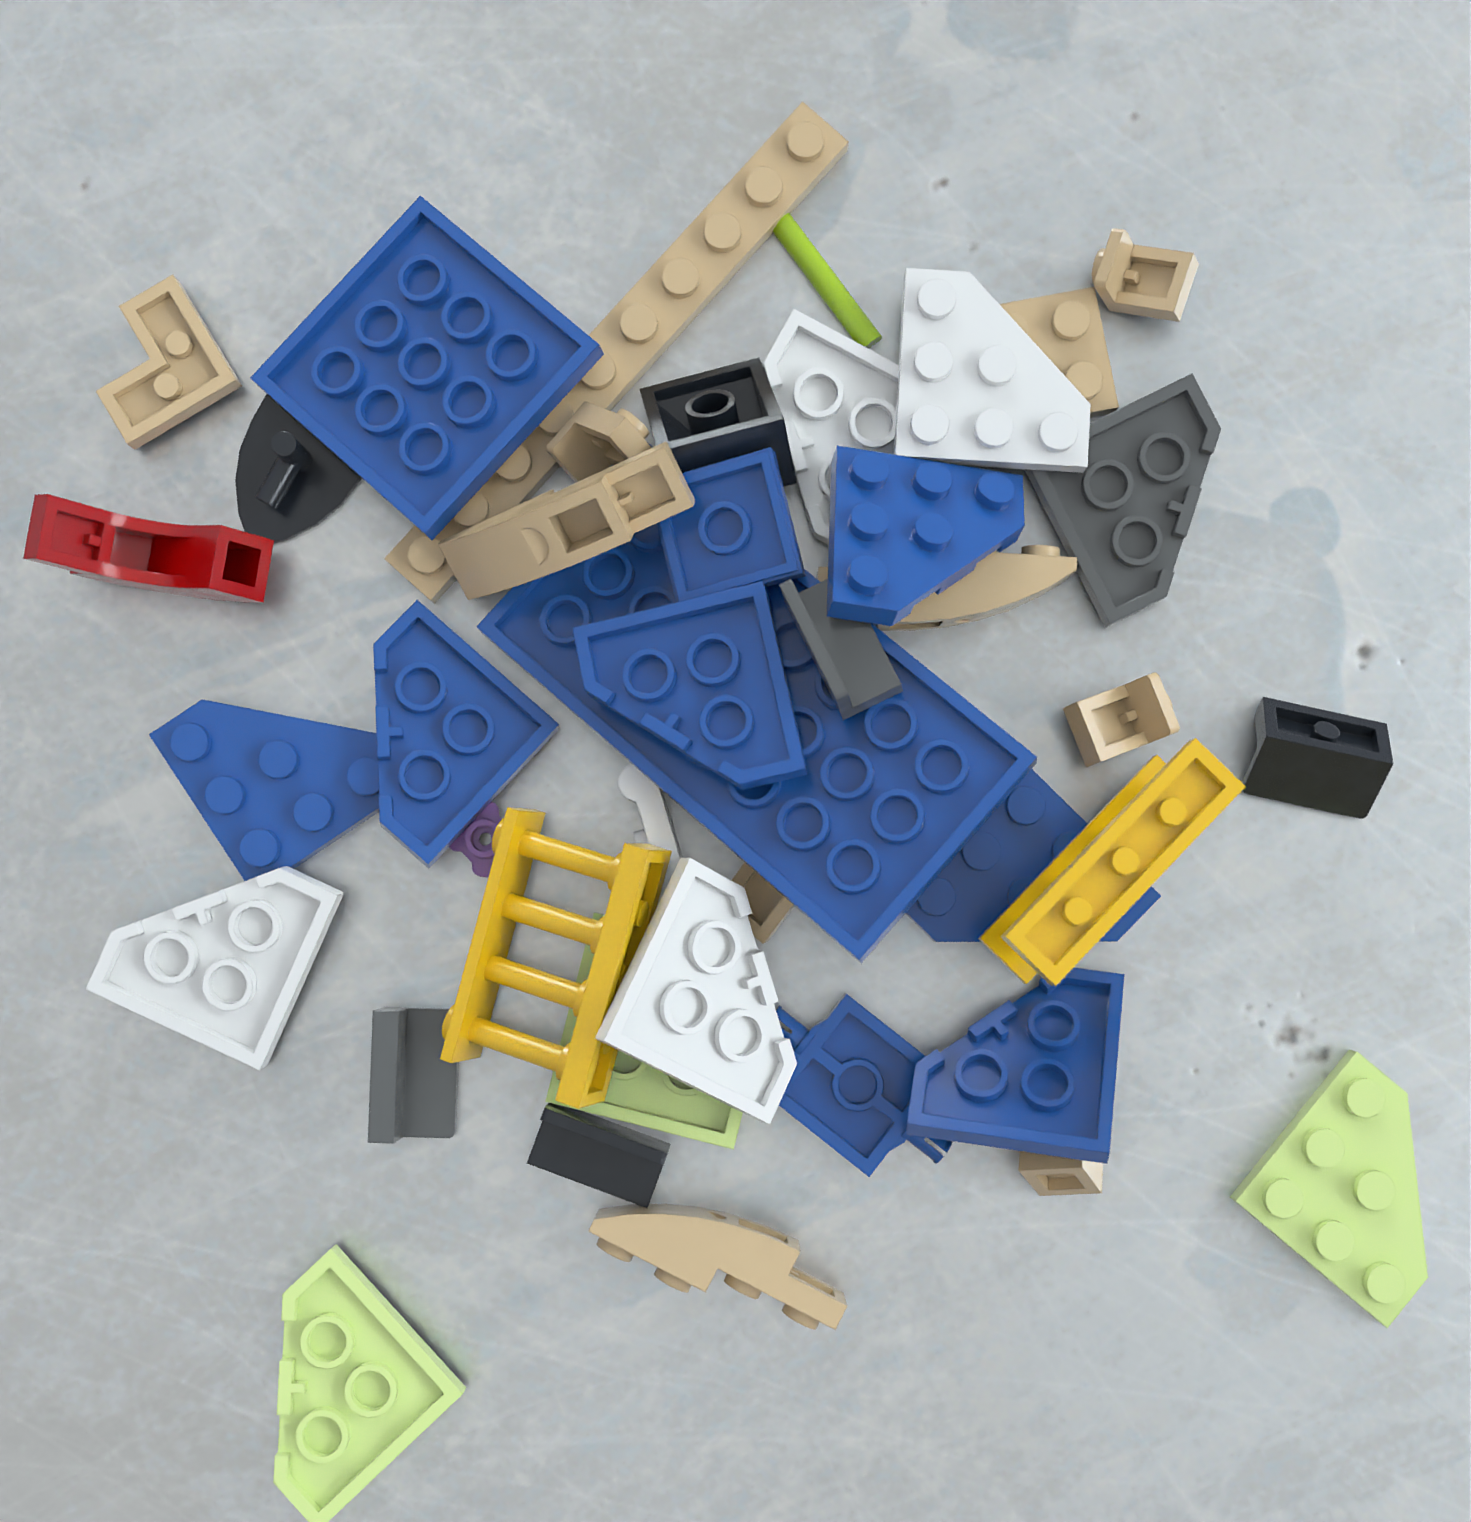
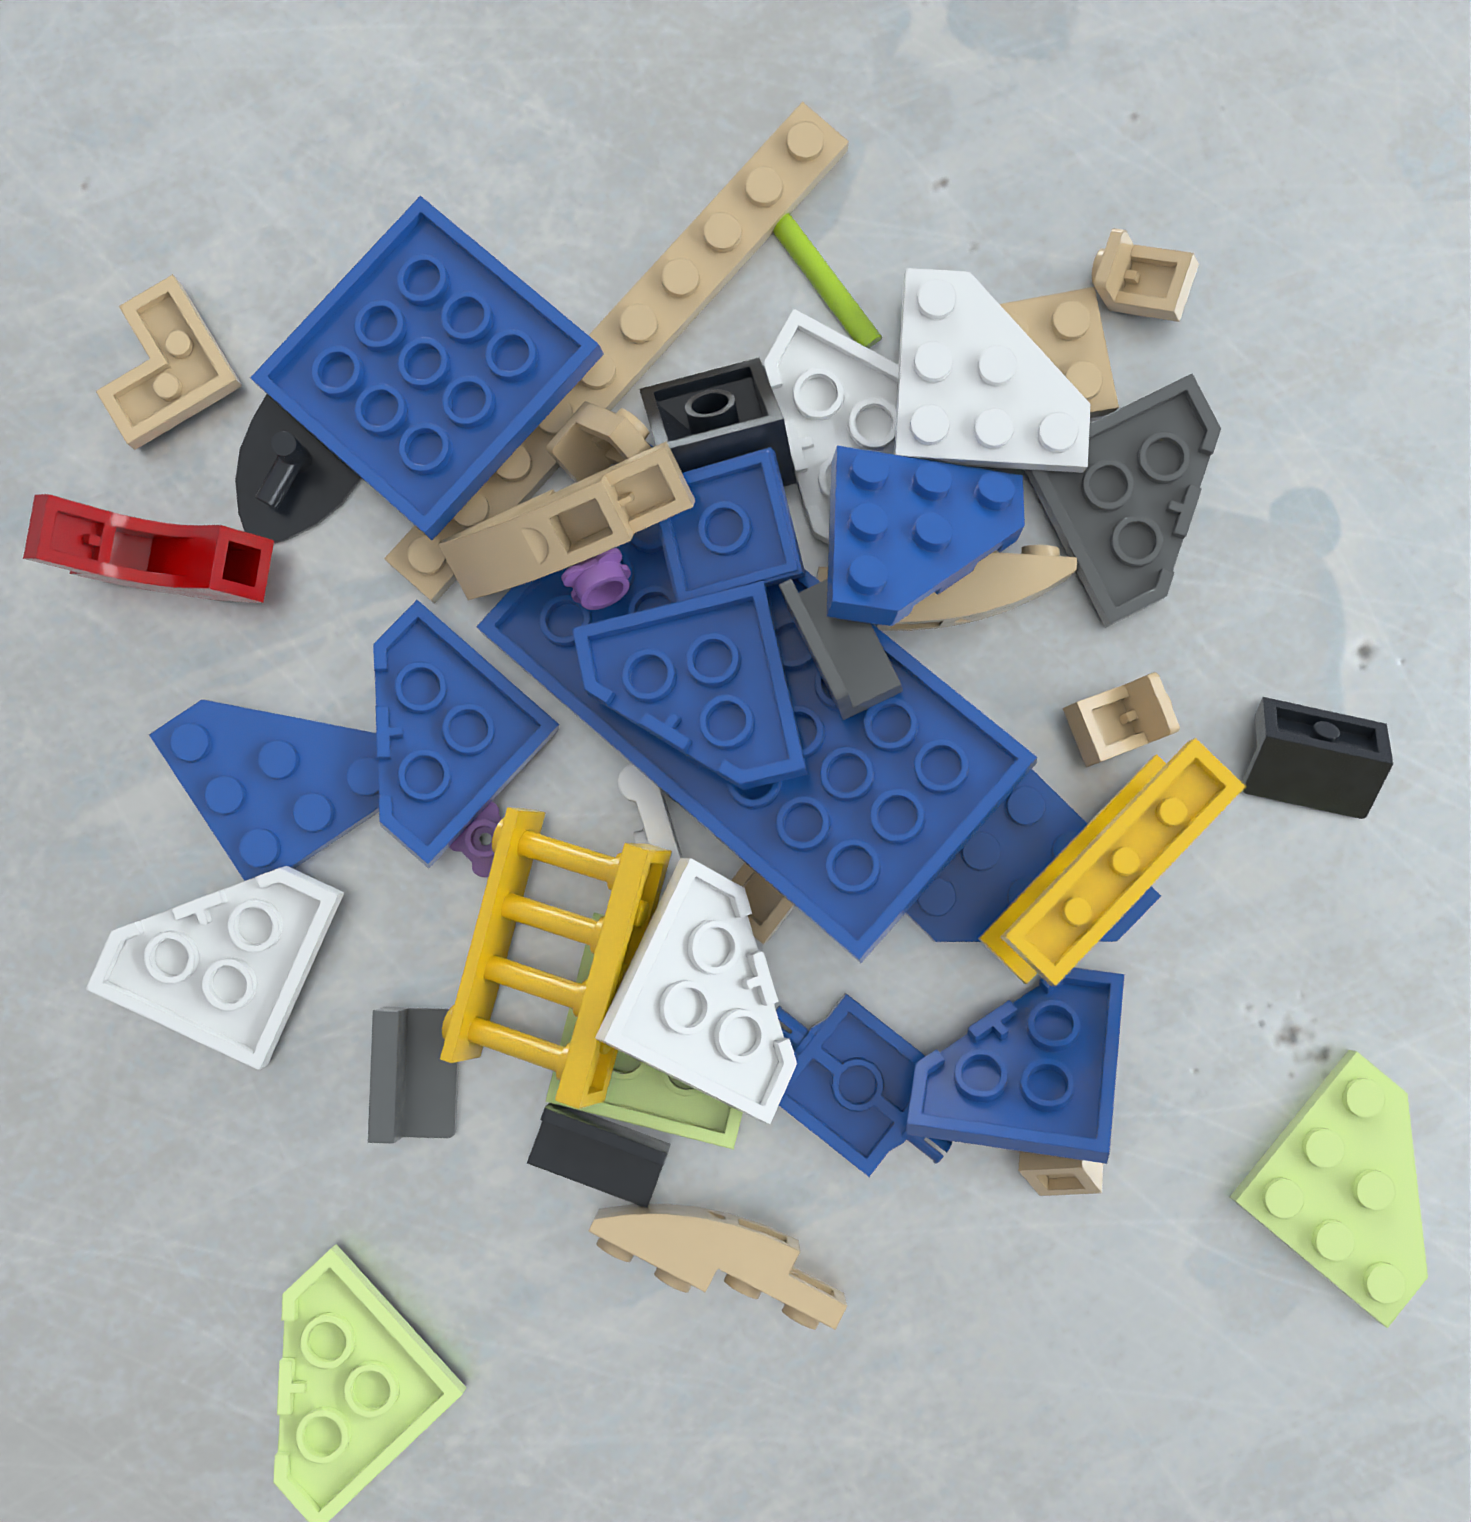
none -> medium lavender plate [562,548,631,610]

